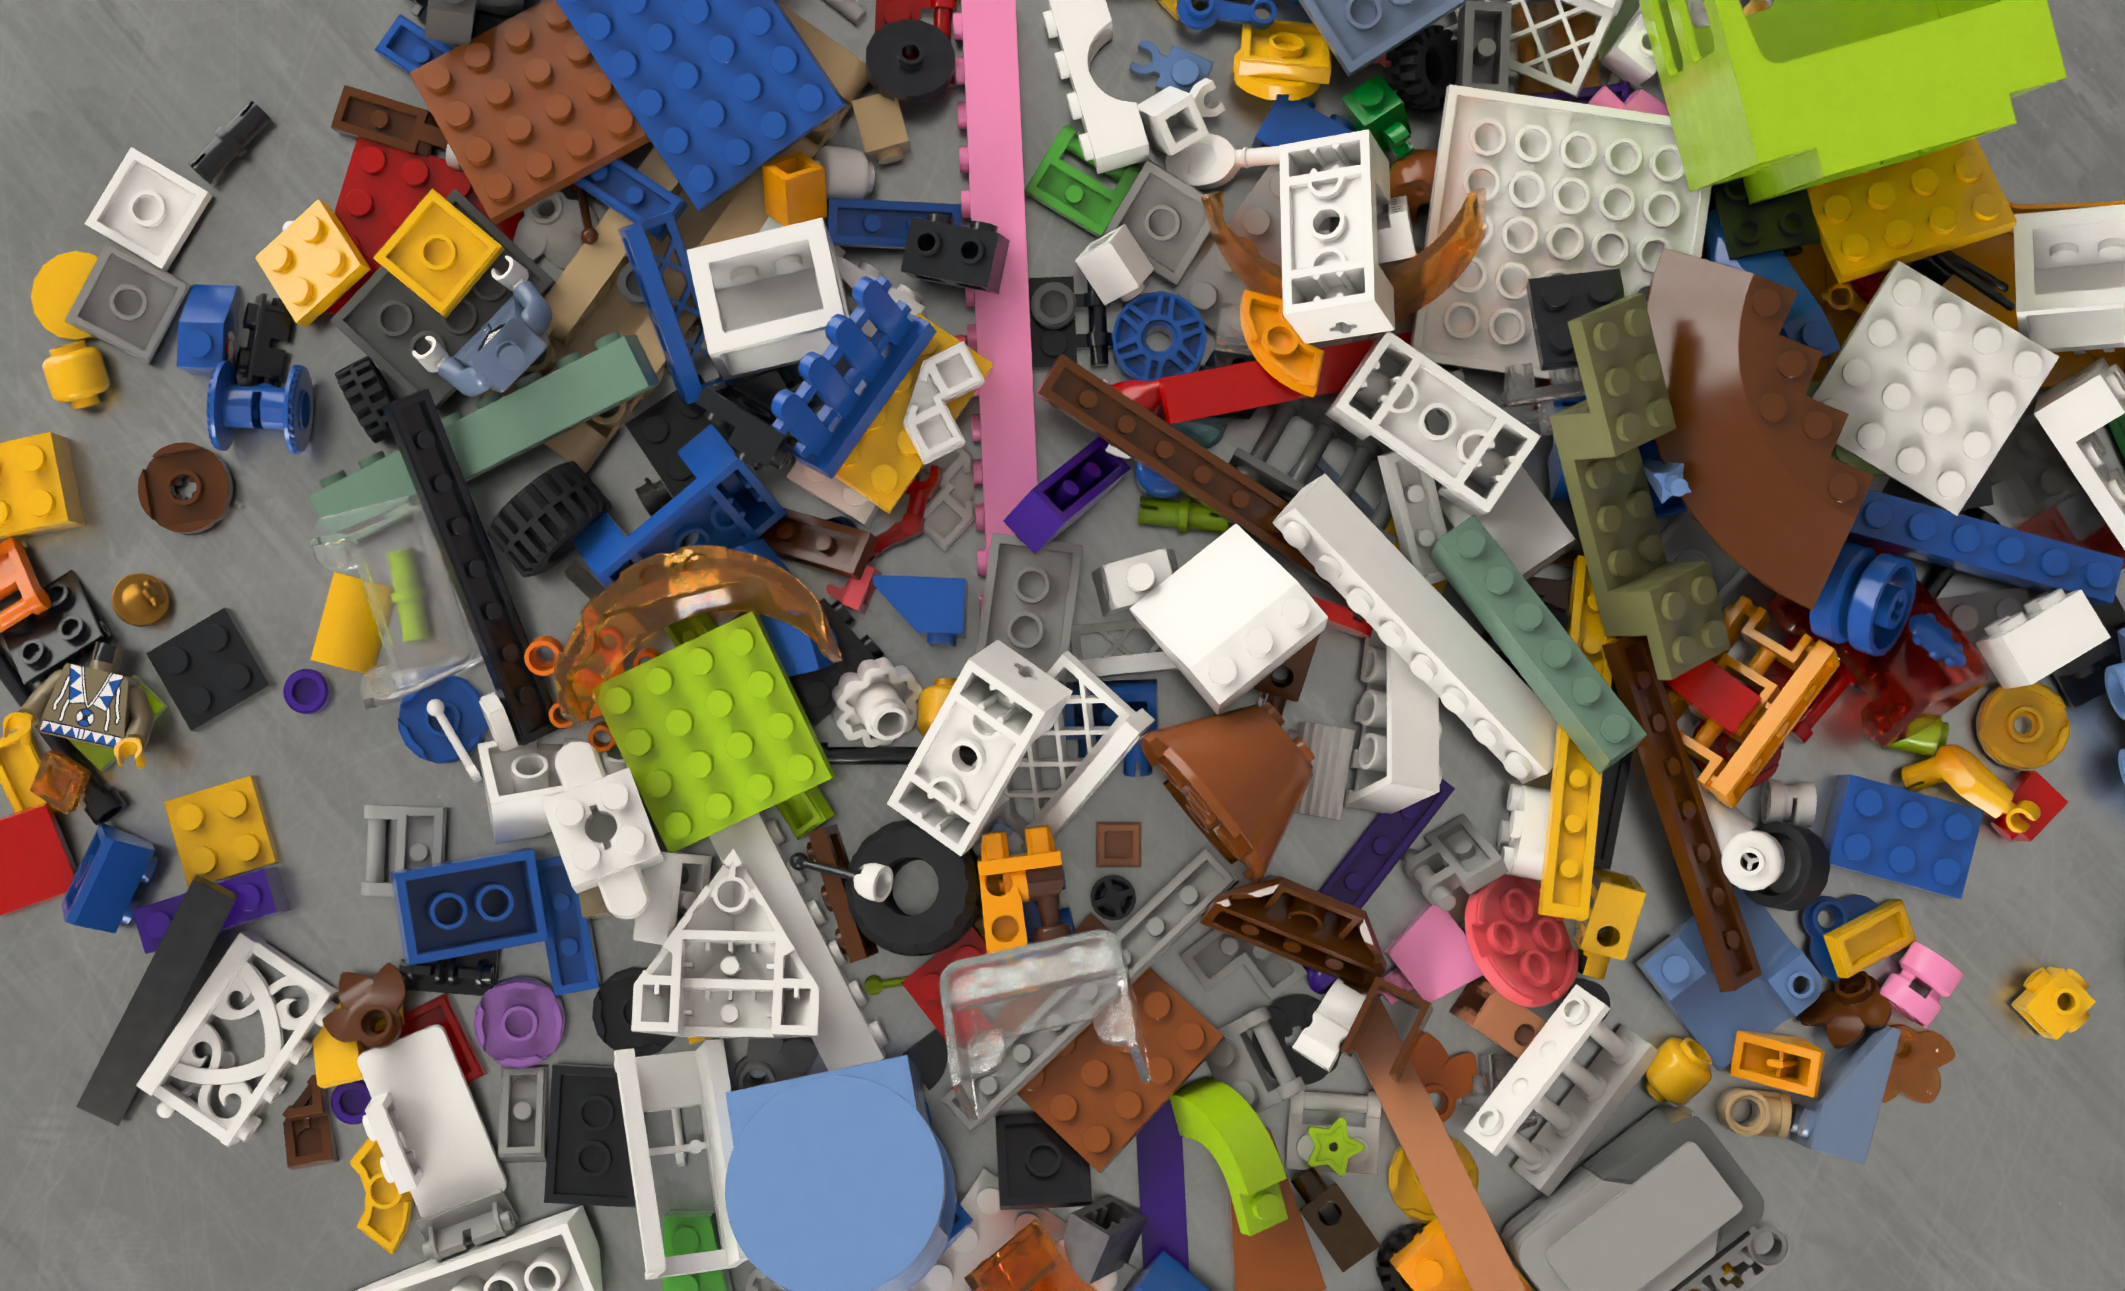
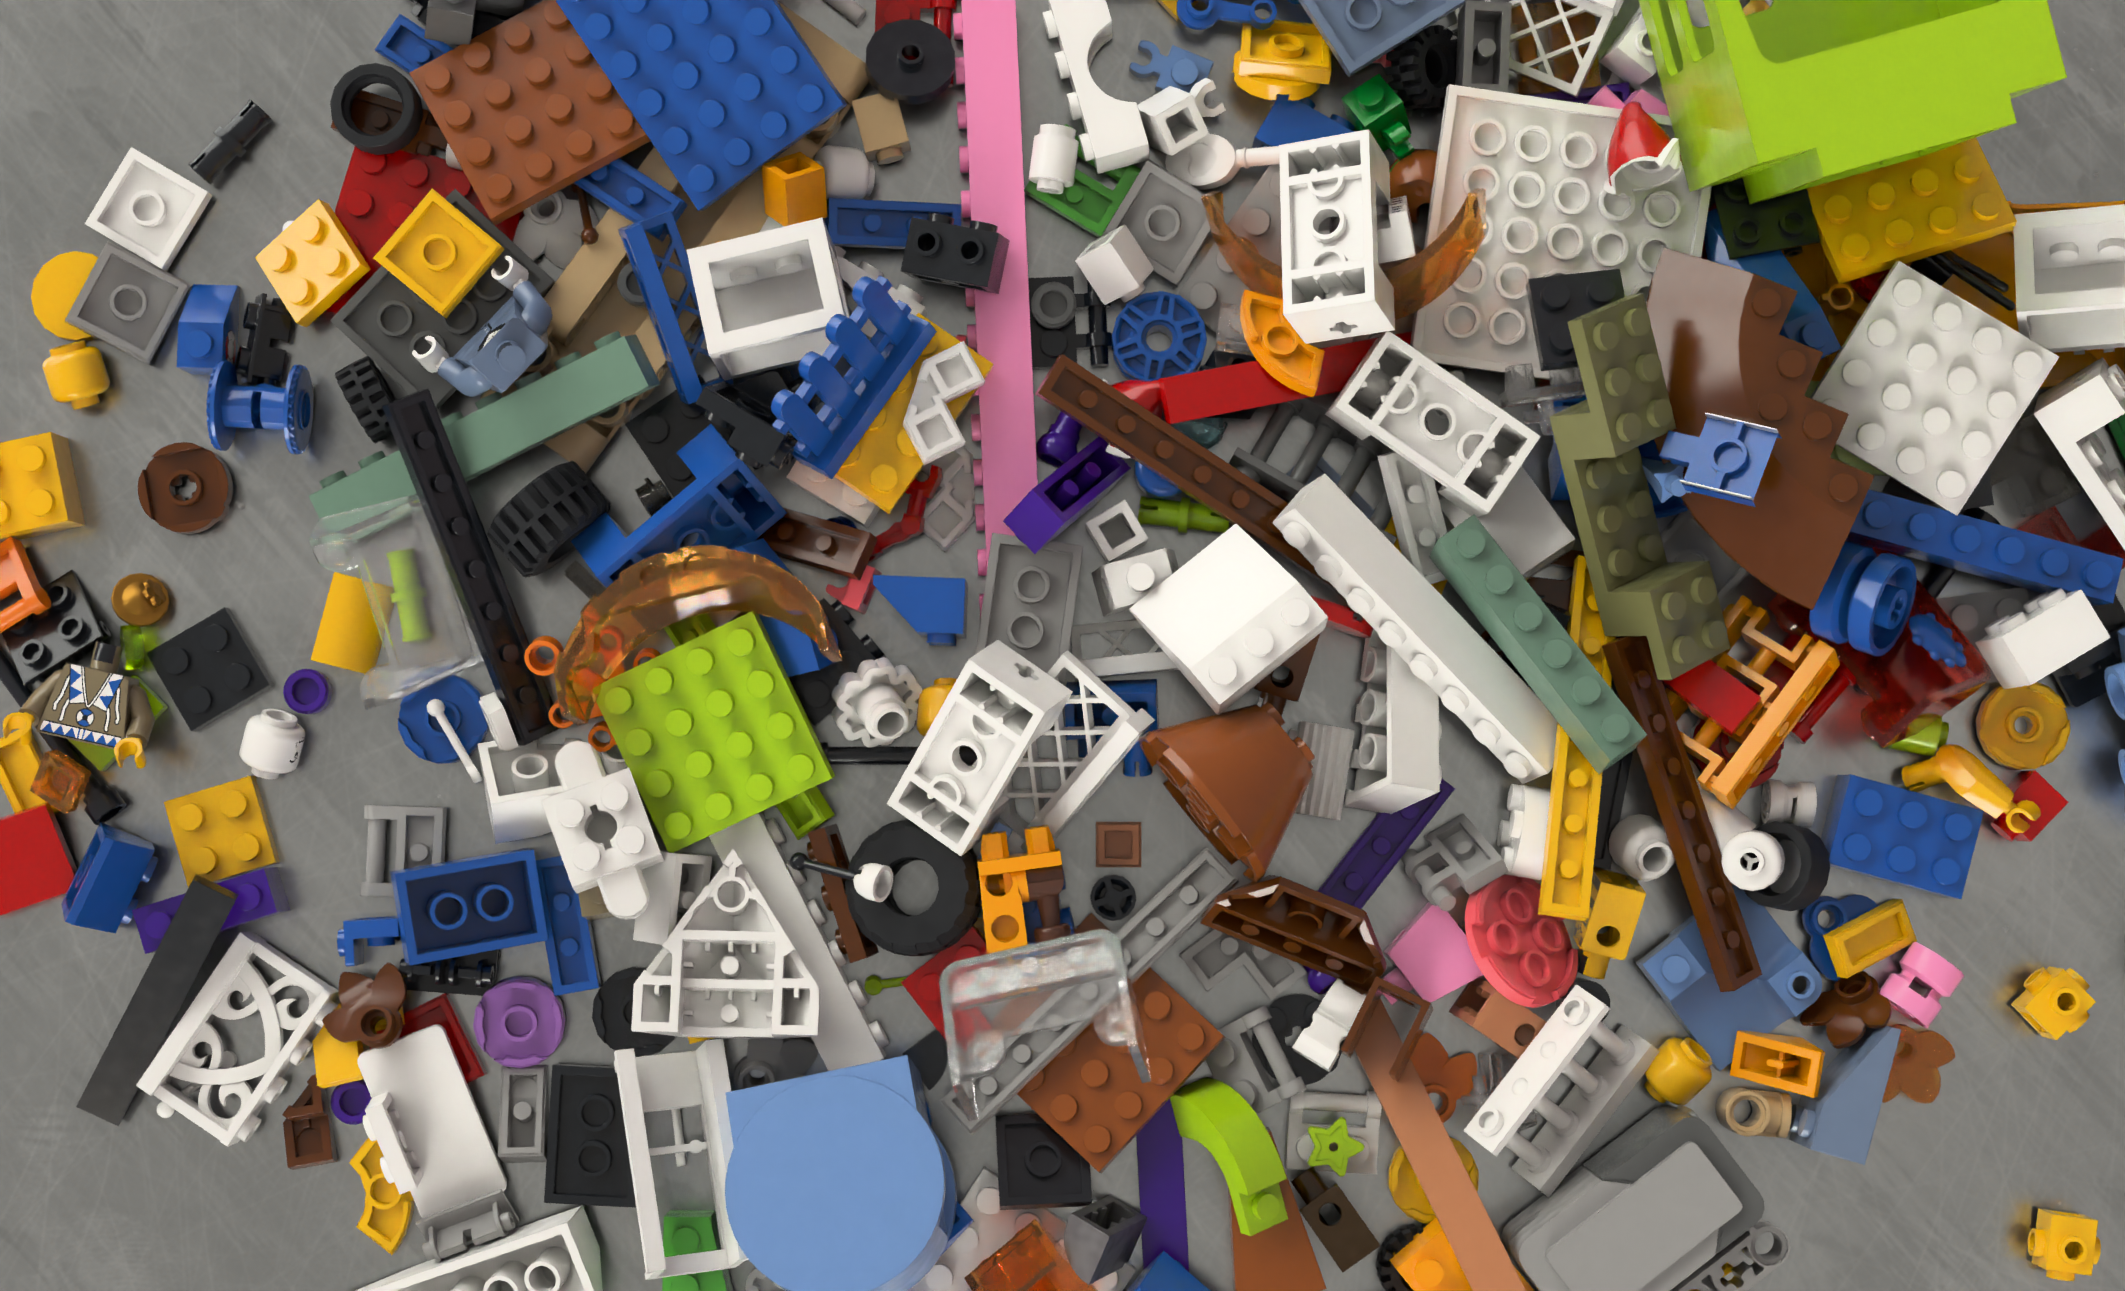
none -> clear neon green tile [120,625,144,671]
none -> white head [239,709,305,779]
none -> black tyre [330,63,423,155]
none -> blue bracket [337,916,400,967]
none -> white brick [1028,124,1079,194]
none -> dark purple piece [1036,411,1082,468]
none -> white brick [1085,499,1148,564]
none -> hat [1603,101,1683,197]
none -> white head [1609,814,1675,881]
none -> piece [1659,413,1782,507]
none -> yellow brick [2028,1208,2101,1281]

